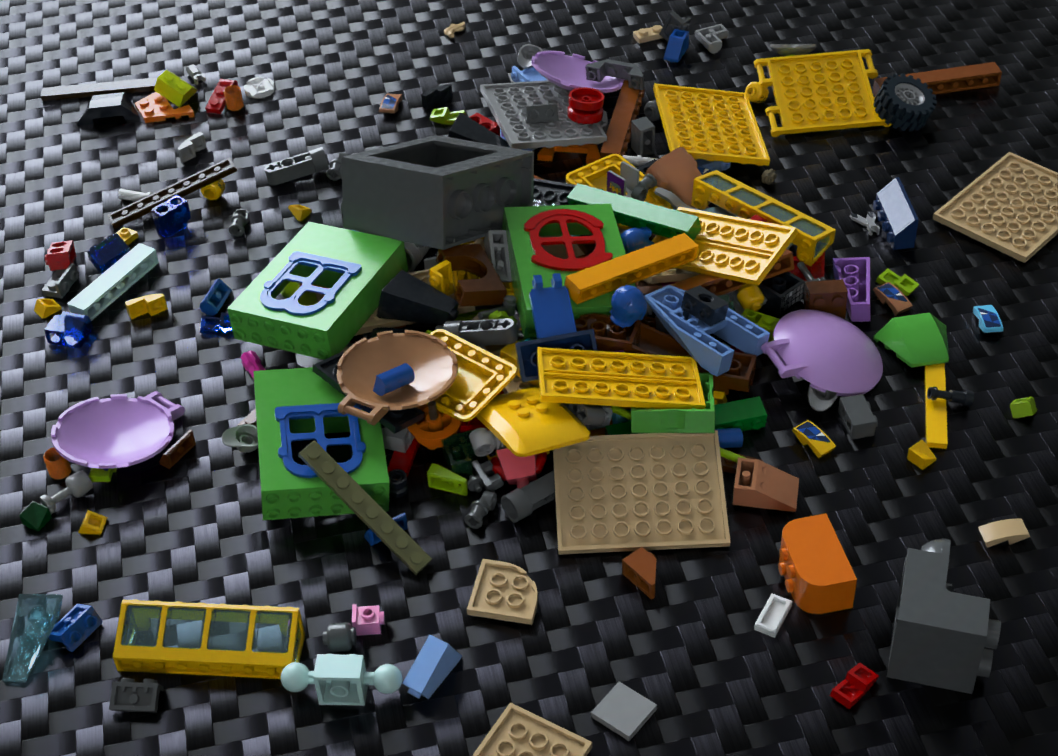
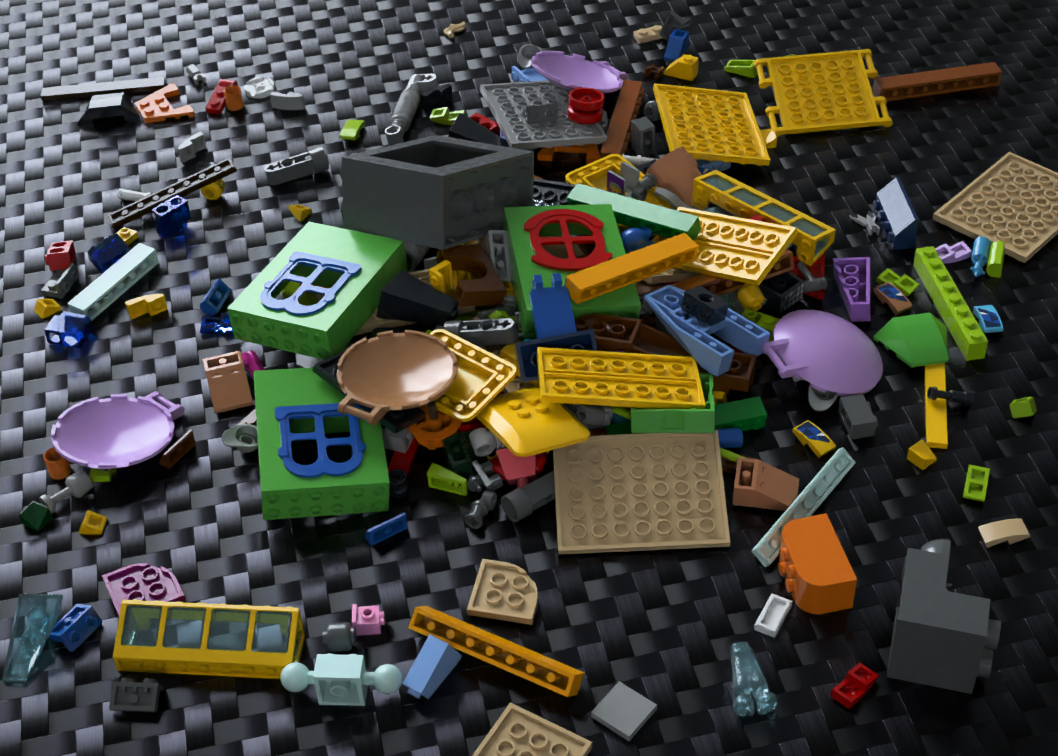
neon yellow slope [154,70,197,108] -> none
dark grey connector [229,209,250,236] -> none
olive plate [299,440,432,575] -> none
dark grey connector [327,152,349,181] -> none
blue brick [373,363,415,396] -> none
slope [379,94,402,113] -> none
dark grey slope [585,59,644,90] -> none
blue hair [610,285,647,328] -> none
dark orange slope [622,547,657,600] -> none
light grey brick [695,24,728,54] -> none
yellow head [745,82,769,104] -> none
dark tan plate [761,169,777,185] -> none
light grey dish [770,44,817,56] -> none
reddish brown piece [804,279,848,319] -> none
black wheel [873,73,937,132] -> none
none -> plate [102,563,186,625]
none -> nougat slope [202,351,253,413]
none -> light grey slope [270,91,305,110]
none -> lime slope [339,119,365,140]
none -> light grey piece [385,74,439,146]
none -> light orange brick [408,606,584,697]
none -> reddish brown piece [643,64,664,80]
none -> yellow slope [664,54,699,81]
none -> lime slope [724,60,758,78]
none -> clear light blue piece [730,642,778,717]
none -> light aqua tile [752,447,856,567]
none -> yellow slope [760,129,777,149]
none -> lime brick [913,246,988,361]
none -> lavender slope [935,241,972,264]
none -> lime slope [963,464,990,502]
none -> dark azure wheel [970,237,991,277]
none -> lime brick [986,241,1005,278]

